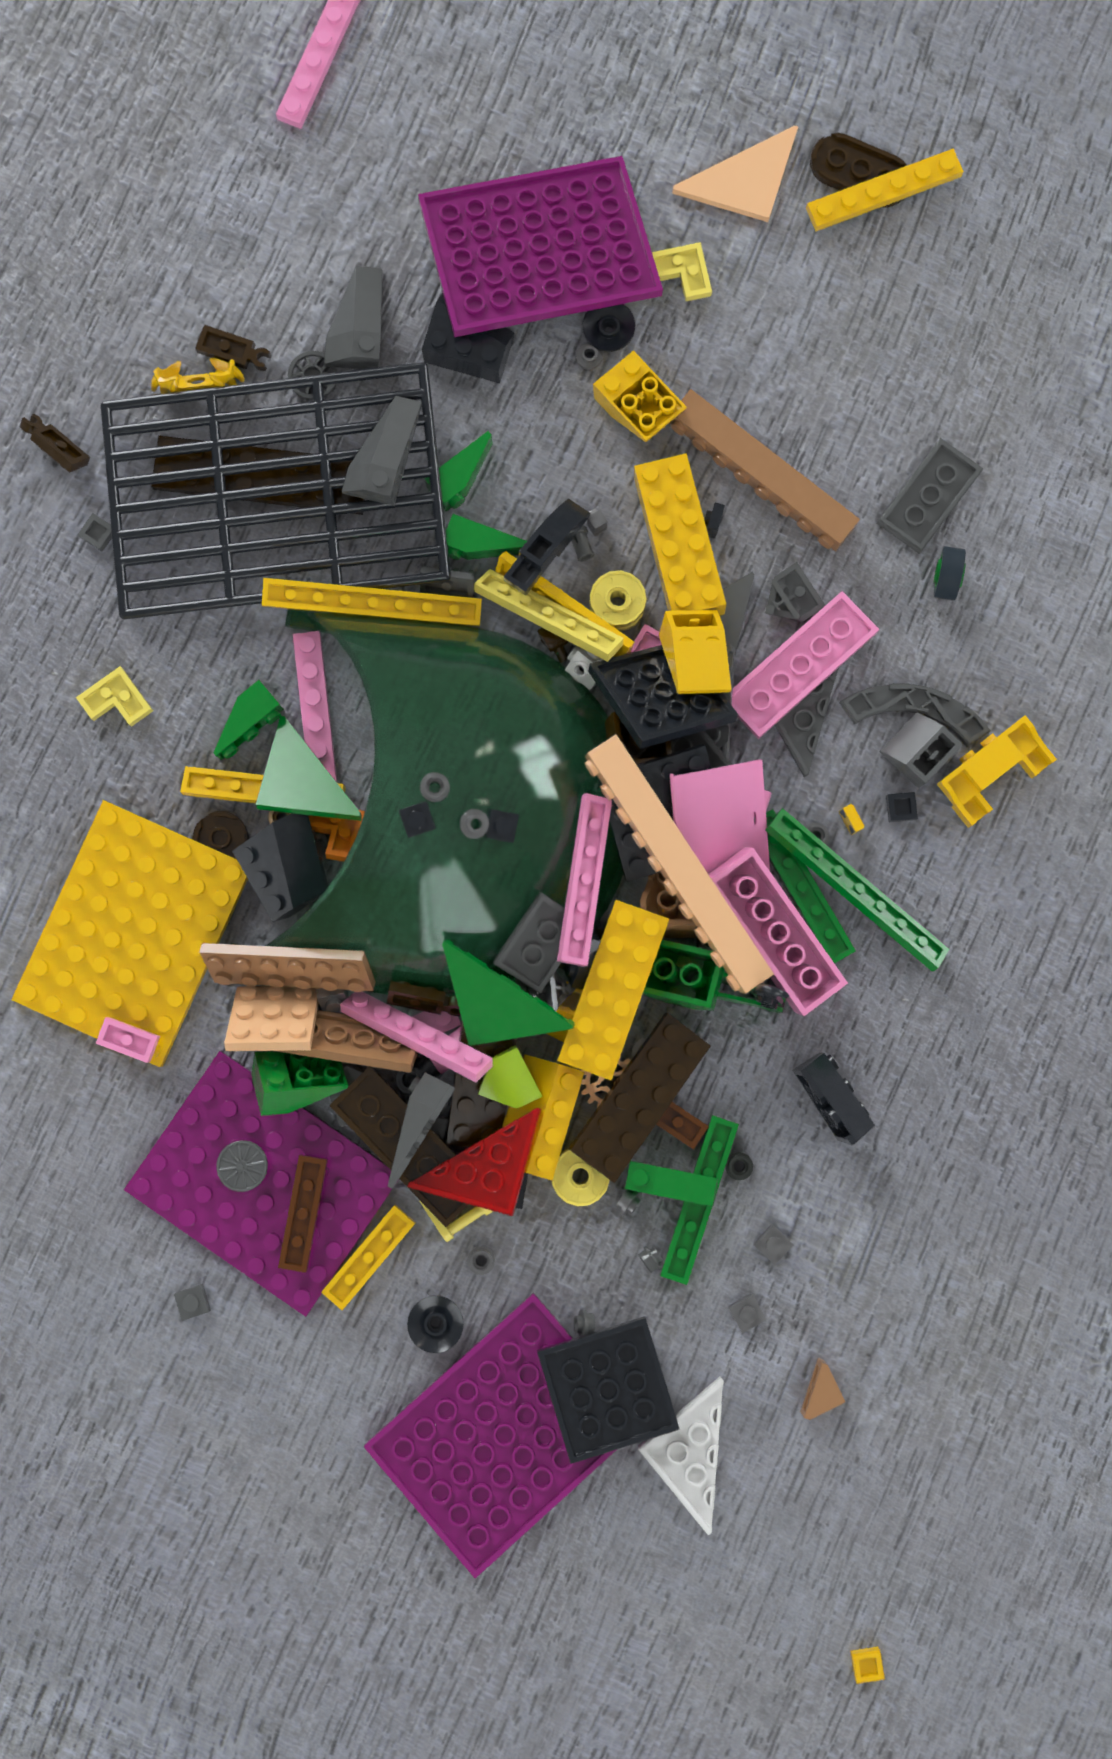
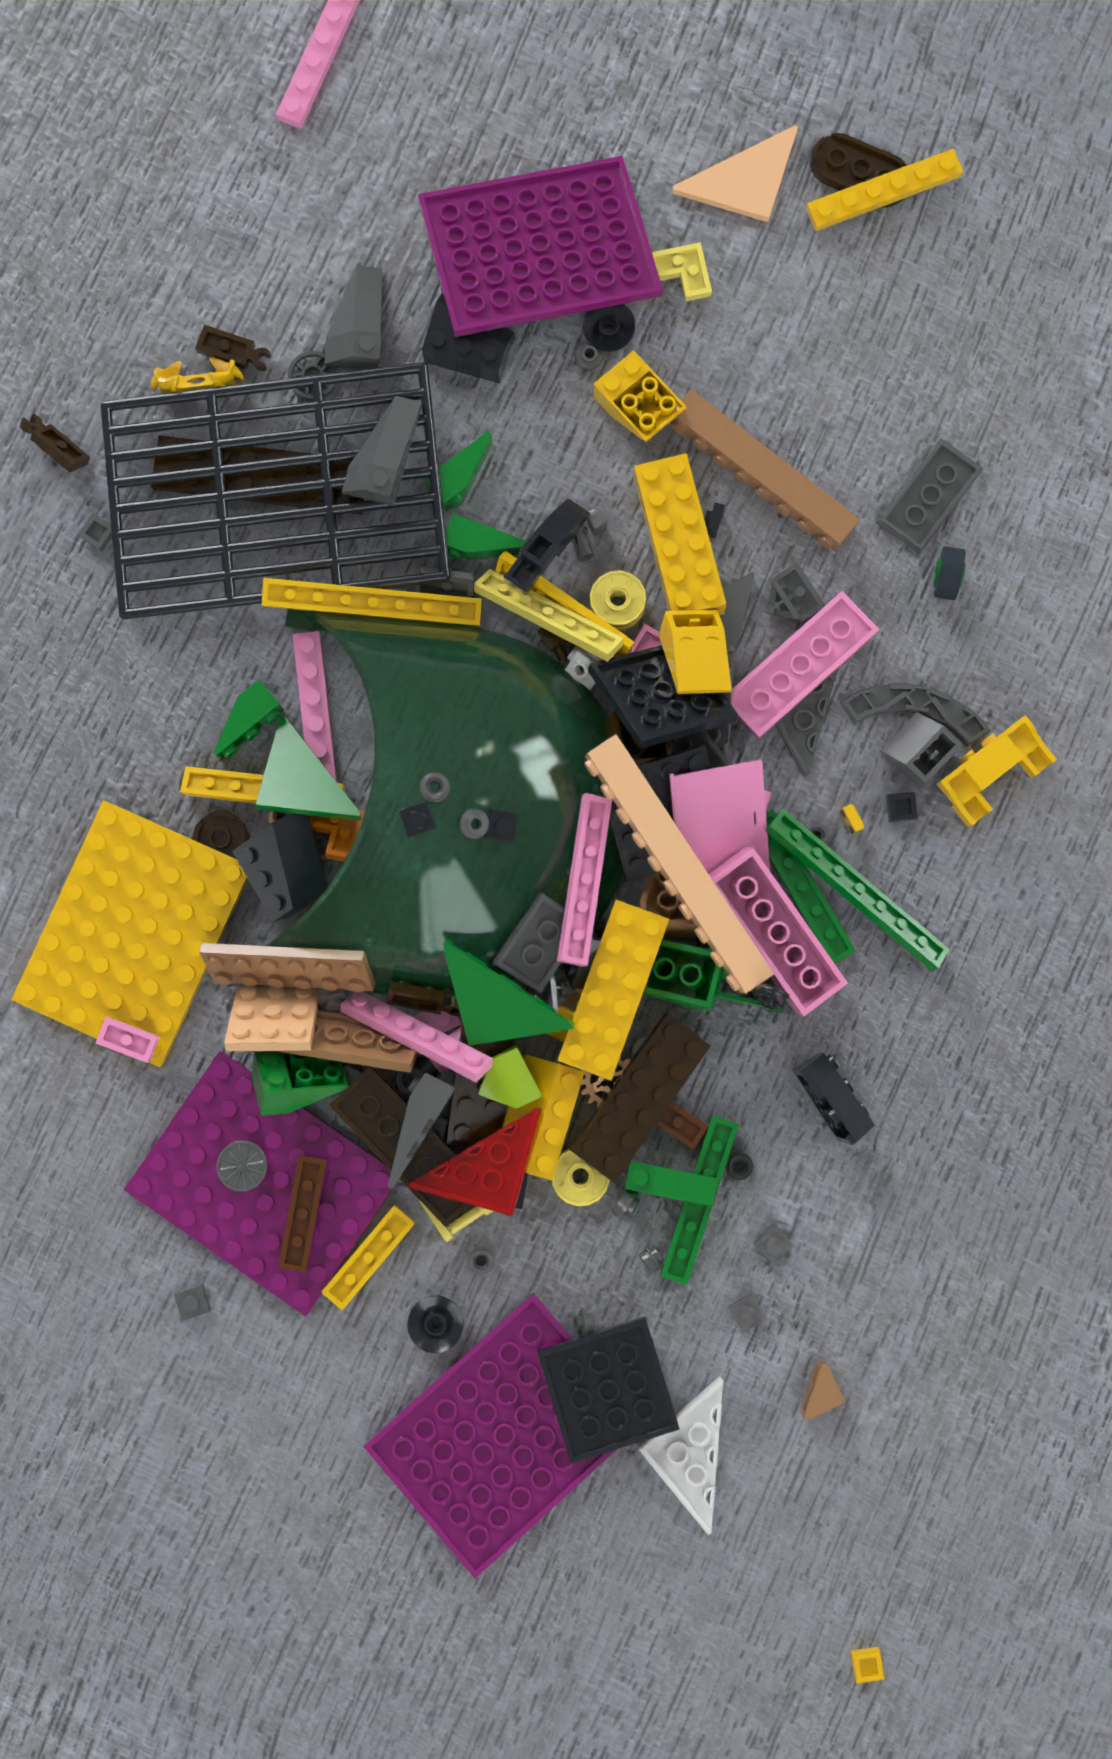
light yellow plate [76,666,153,727] -> none

